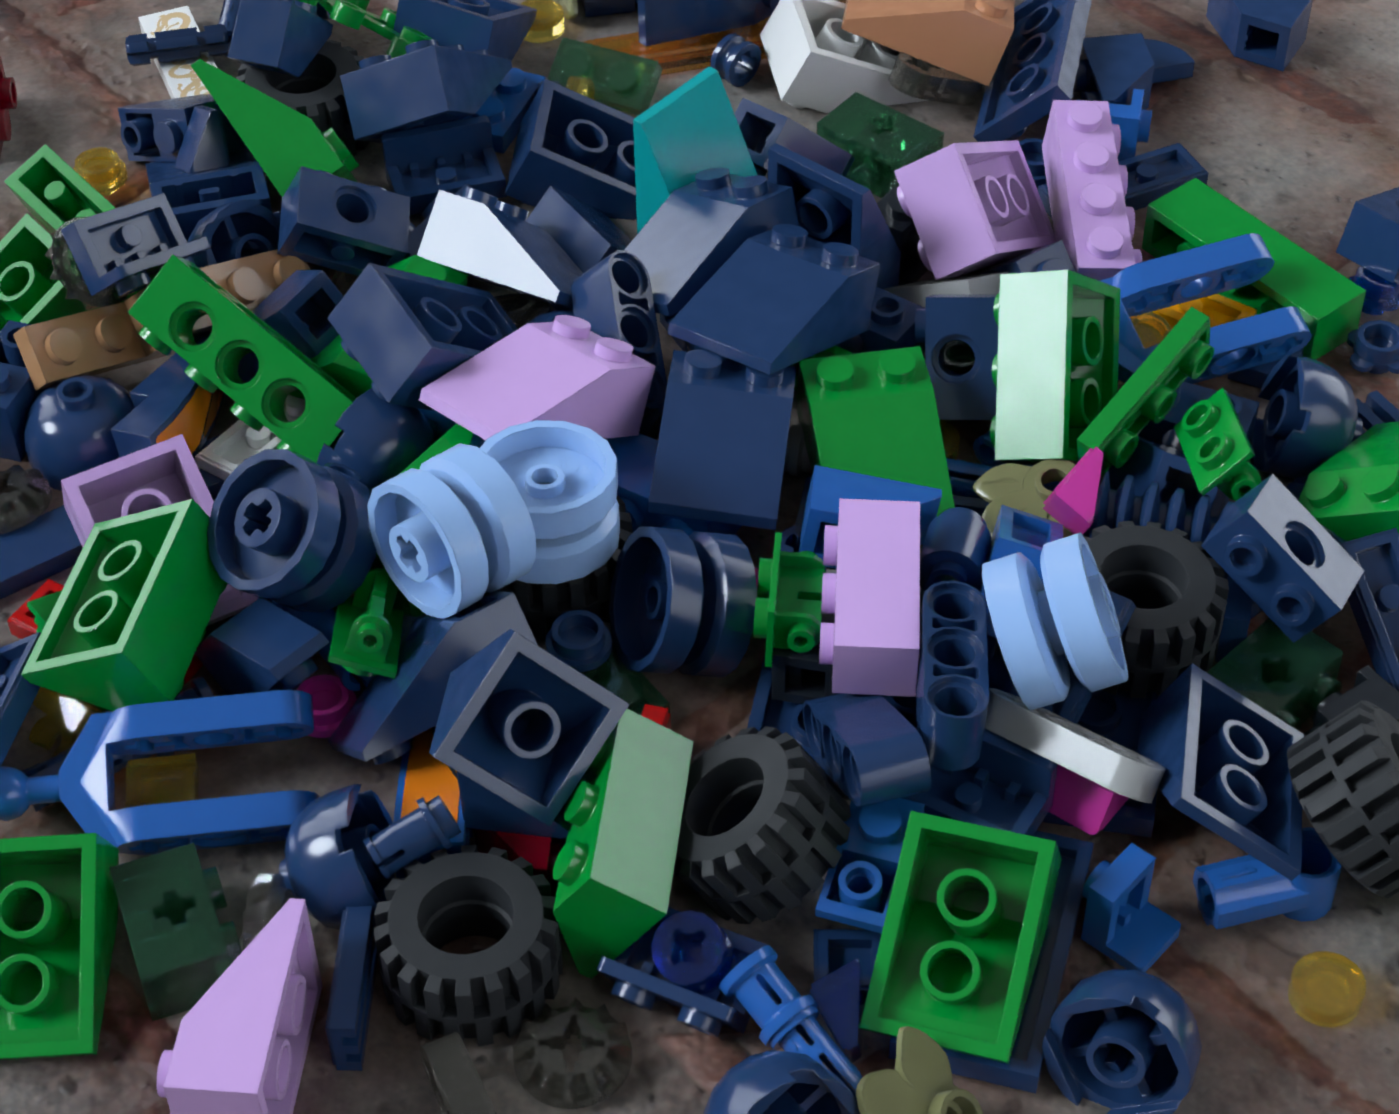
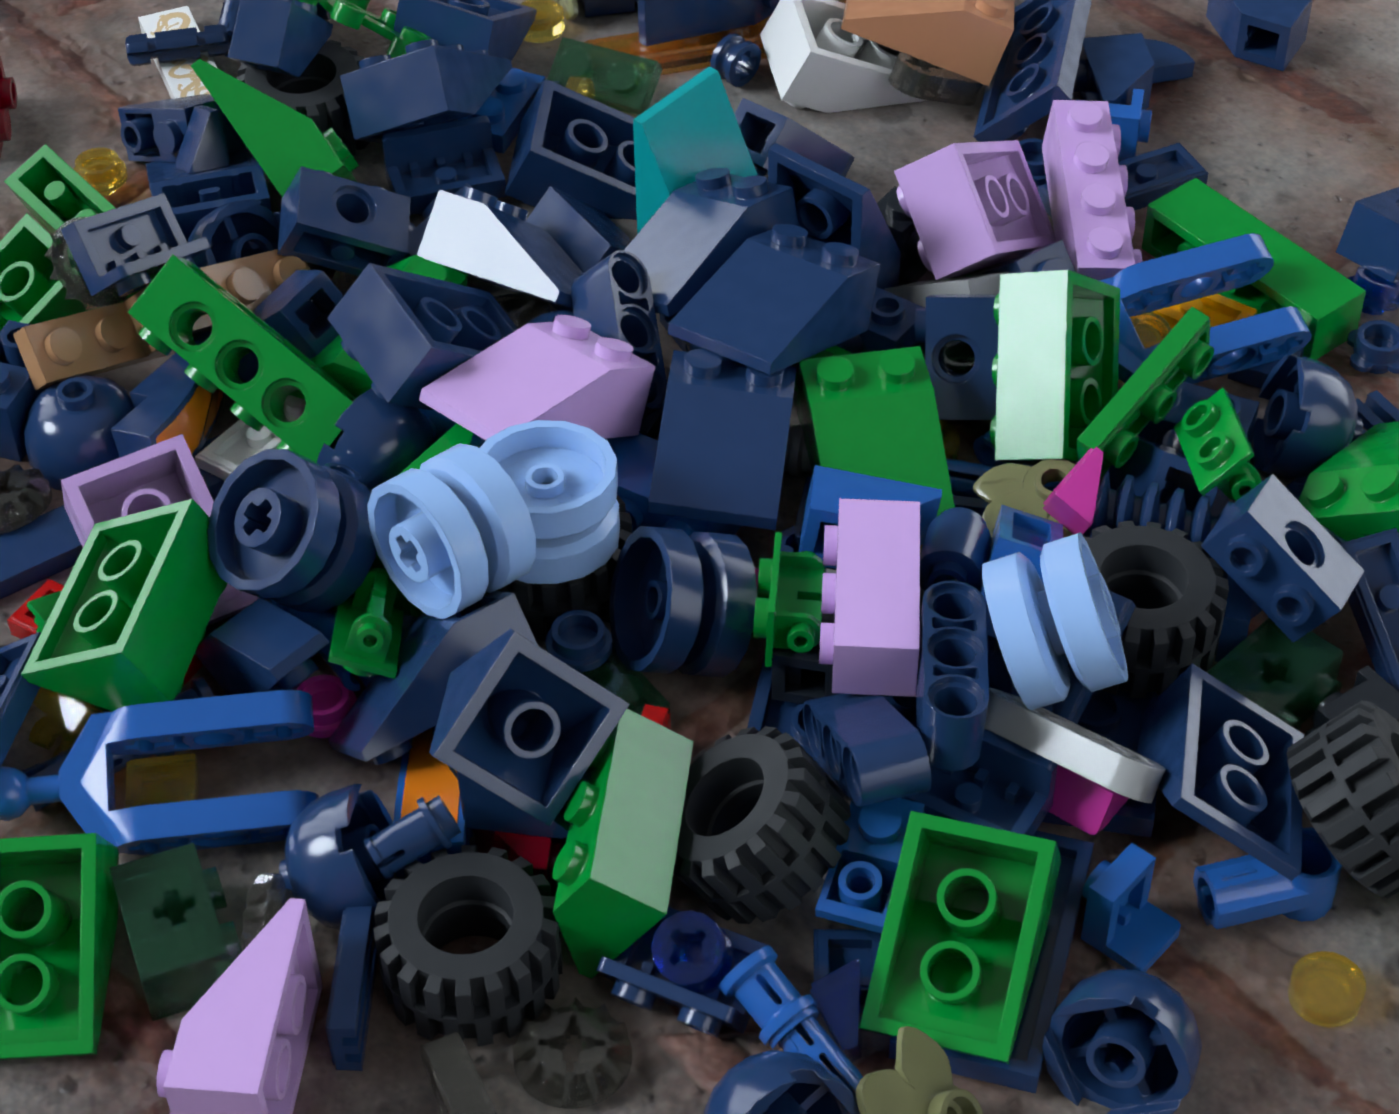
clear green brick [816,92,944,198] -> none

